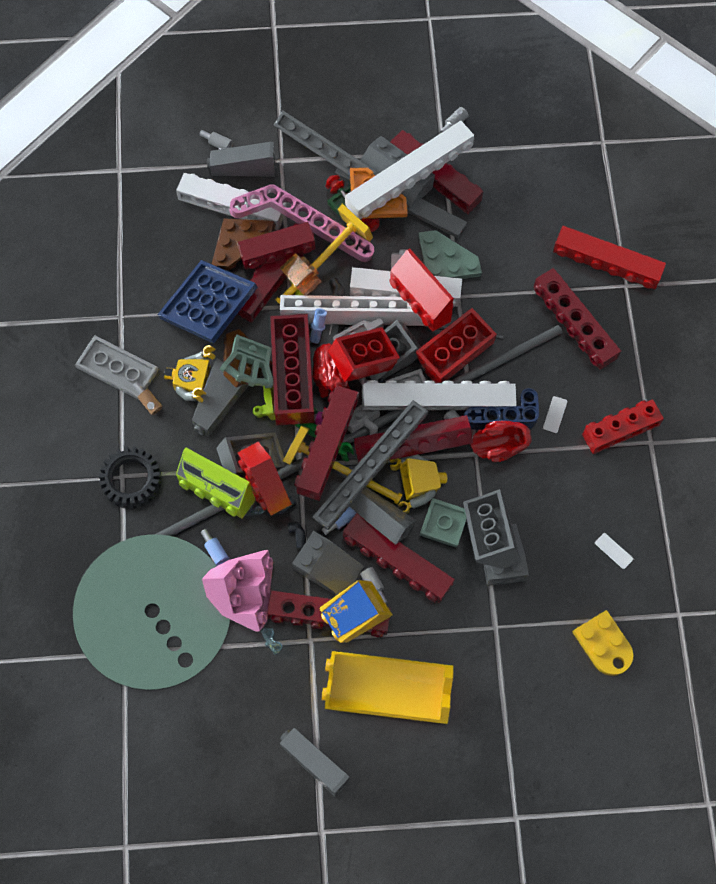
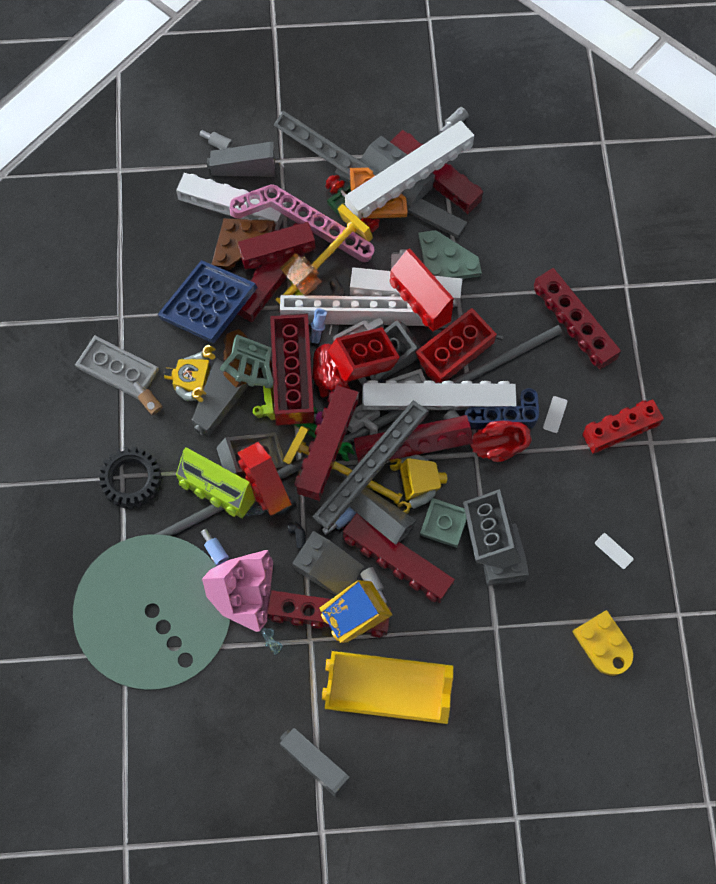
red brick [553,226,666,290] -> none

